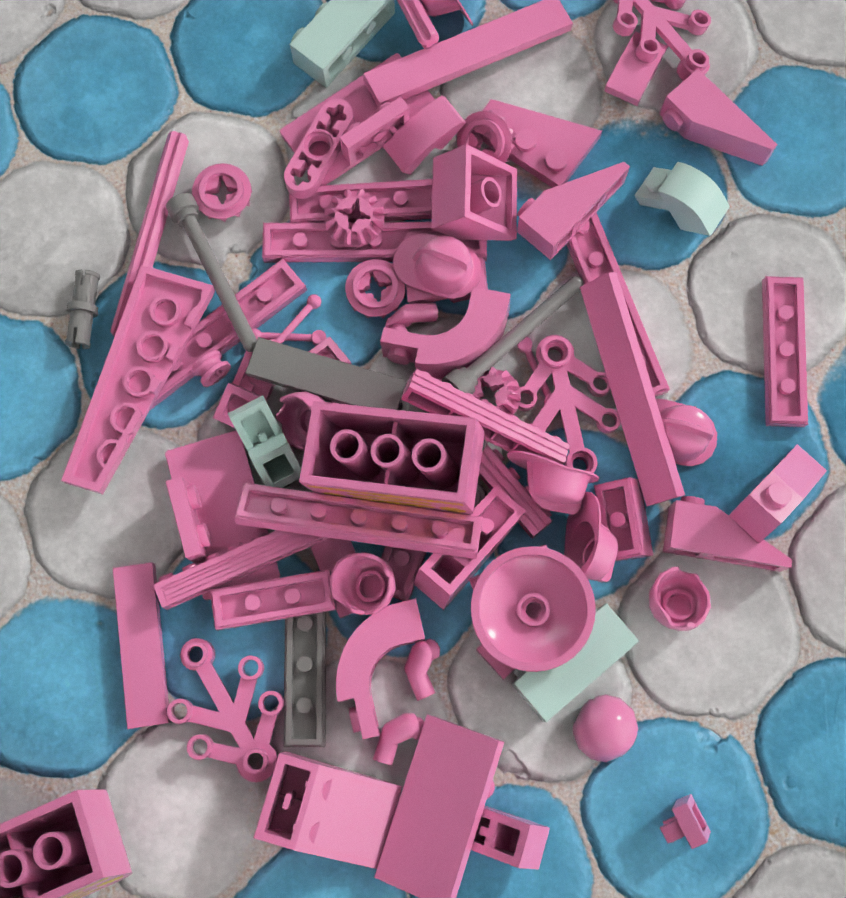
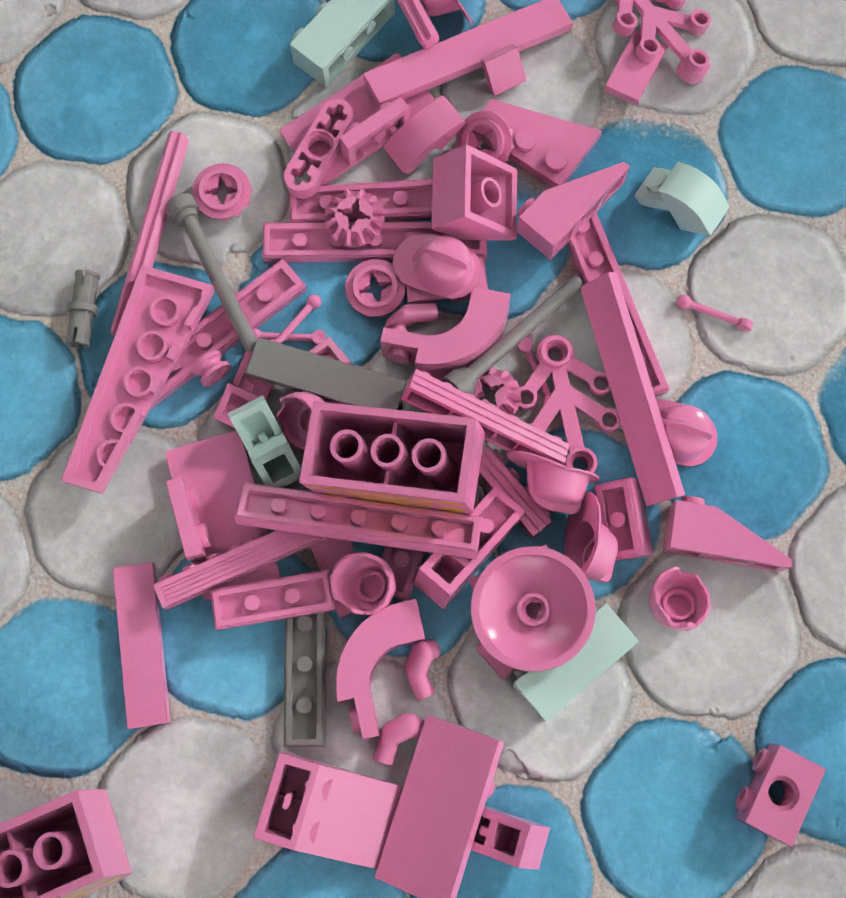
bright pink plant [167,638,284,782] -> none
bright pink hair [573,694,638,762] -> none
bright pink slope [659,69,778,166] -> none
bright pink tile [660,794,711,849] -> none
bright pink slope [728,444,827,543] -> none
bright pink tile [762,276,808,427] -> none
none -> bright pink tile [480,44,526,96]
none -> bright pink hinge [676,294,753,332]
none -> bright pink brick [735,744,826,847]

